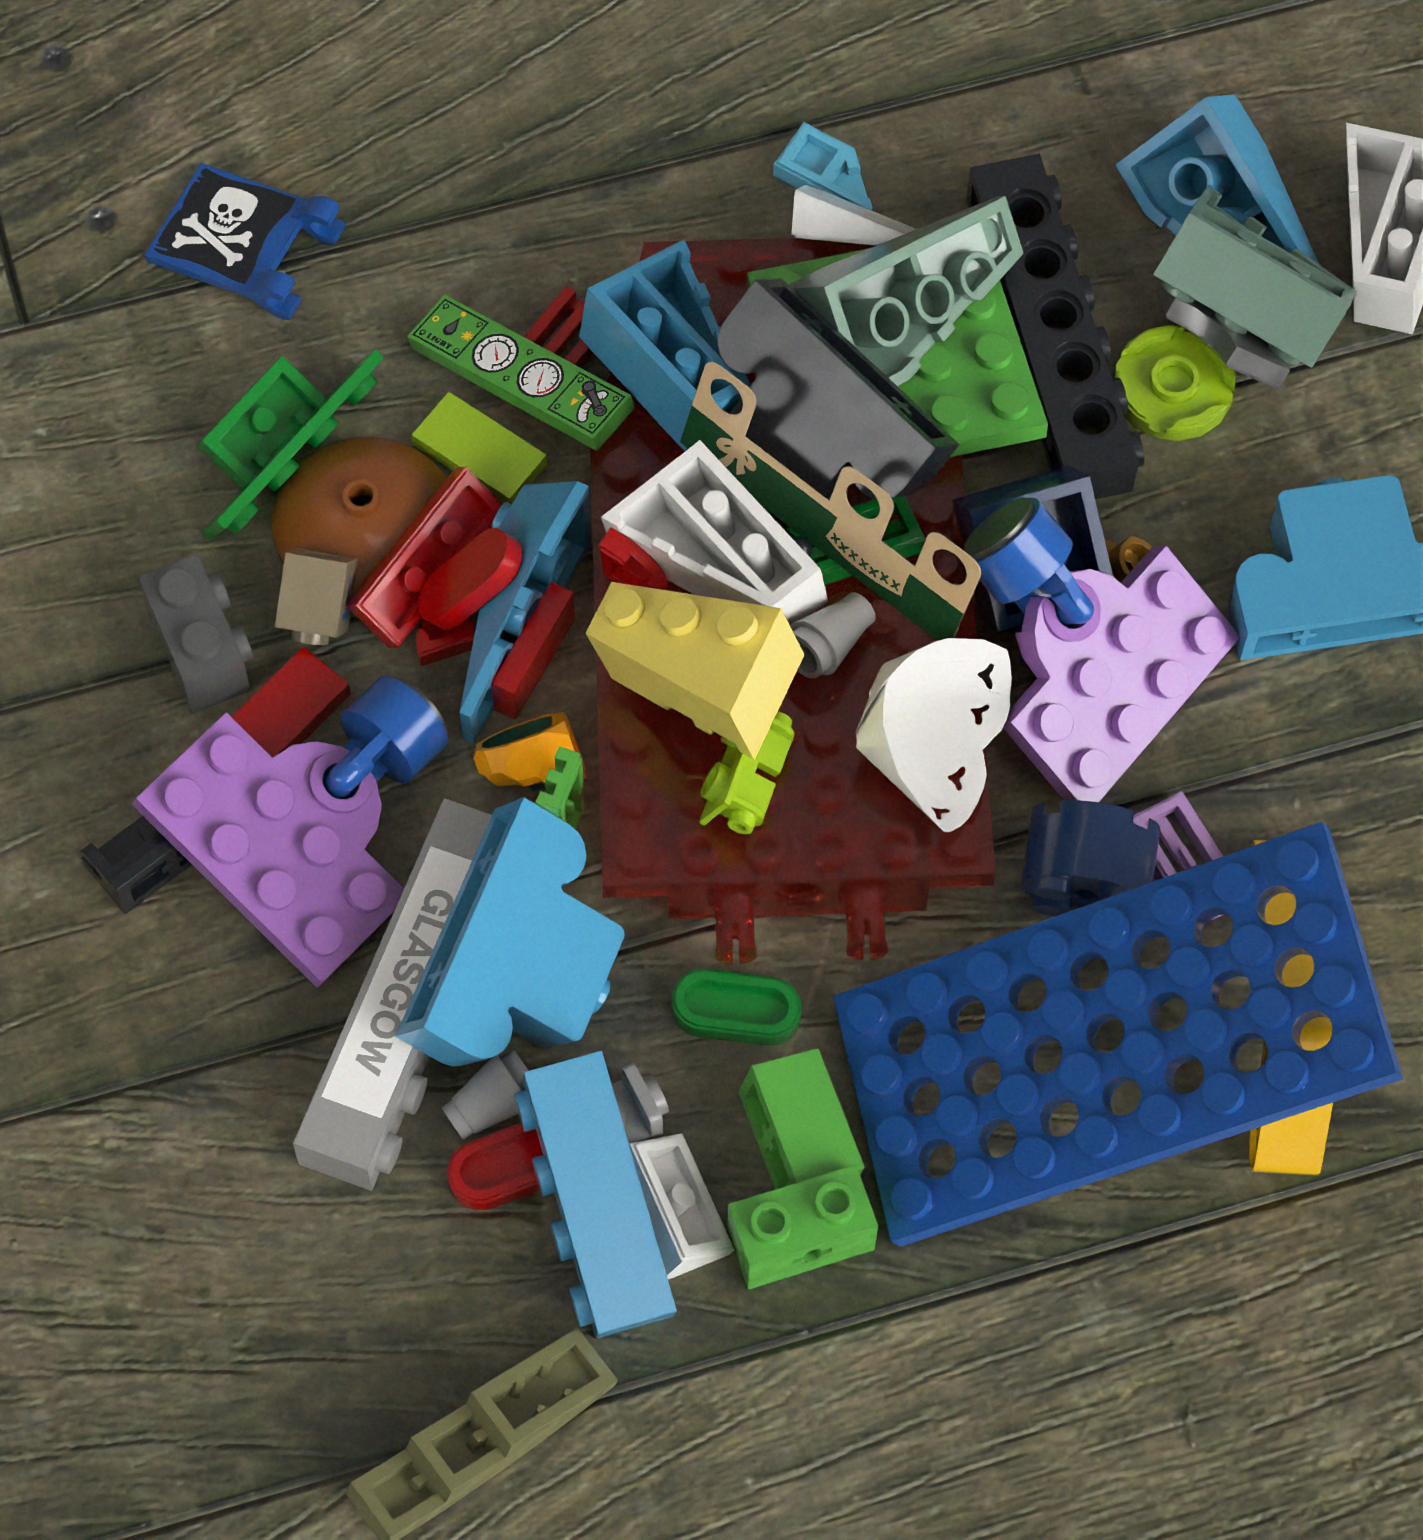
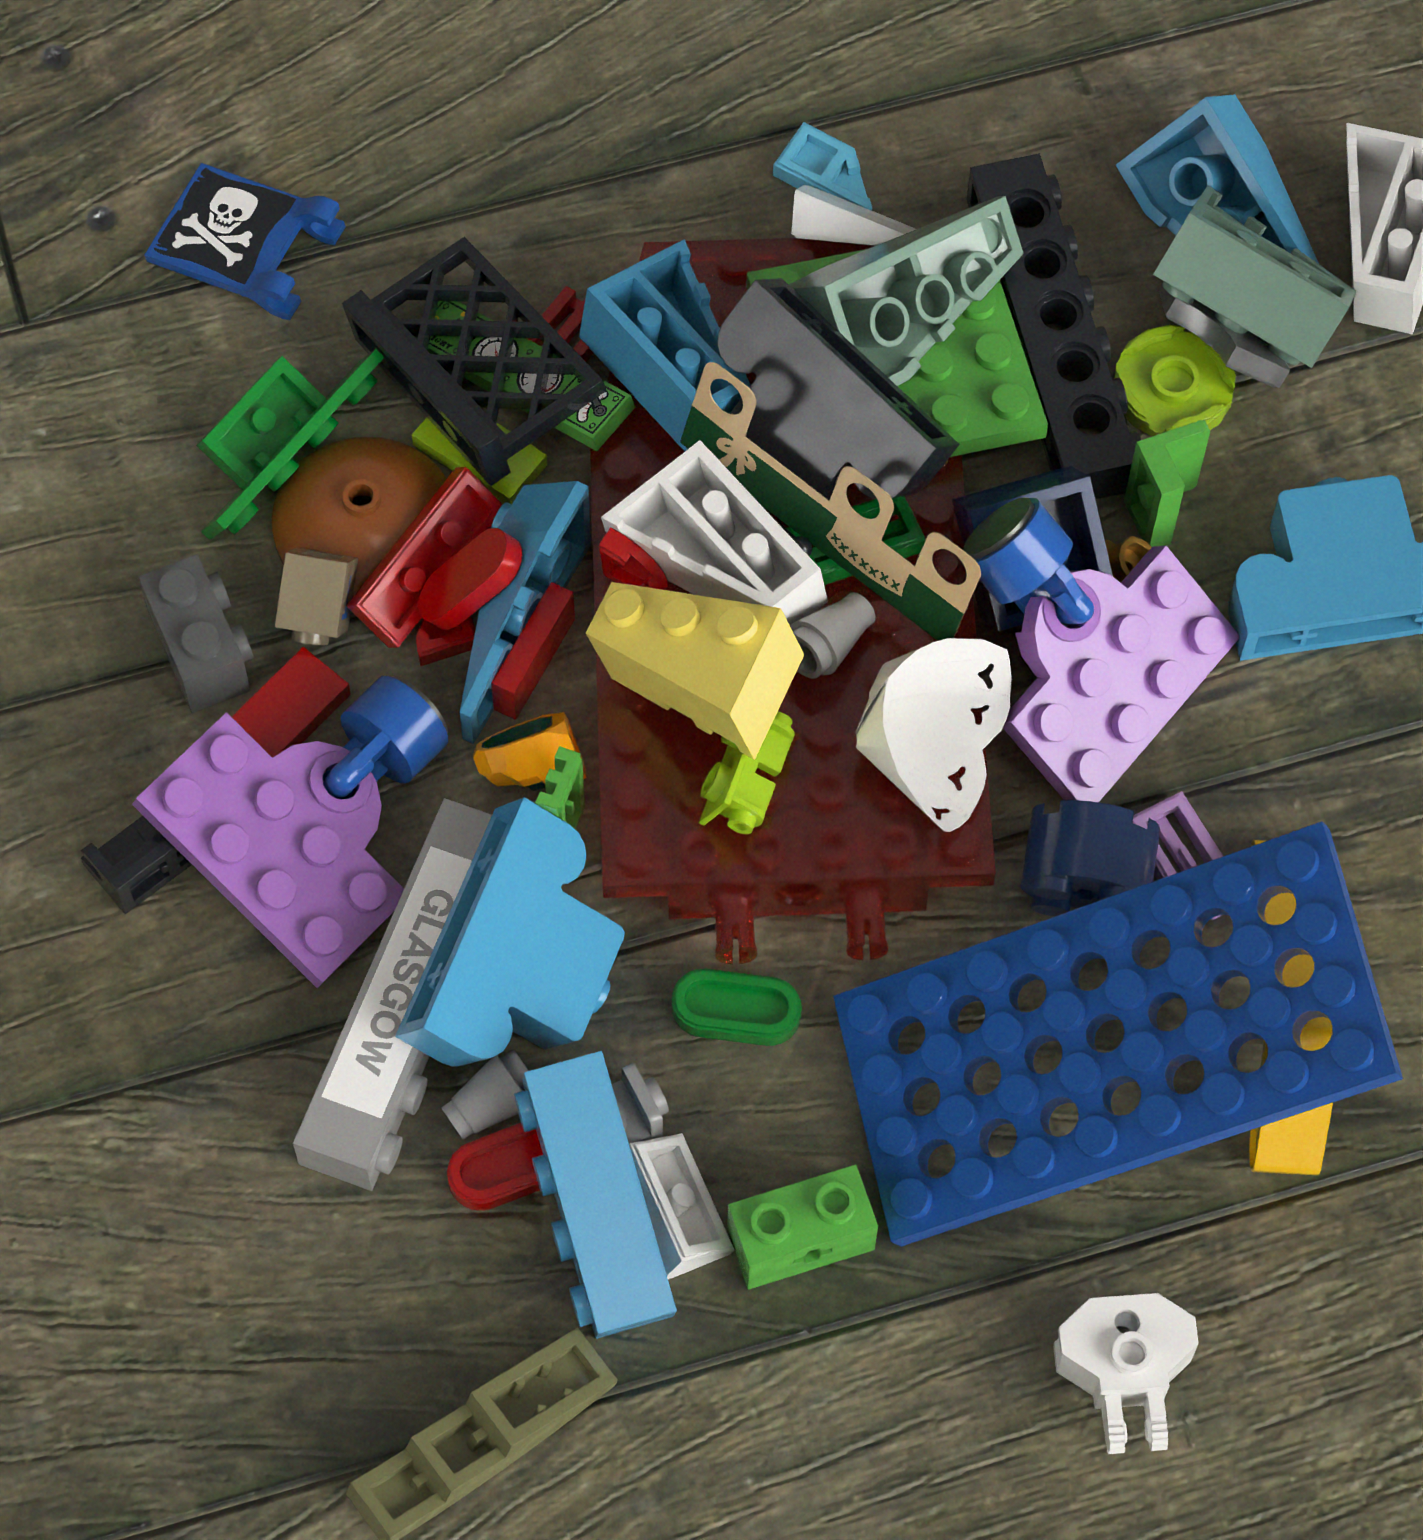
bright green hinge [738,1048,865,1189] -> none
none -> black fence [342,237,606,486]
none -> white hinge [1053,1293,1199,1454]
none -> bright green panel [1124,420,1210,547]

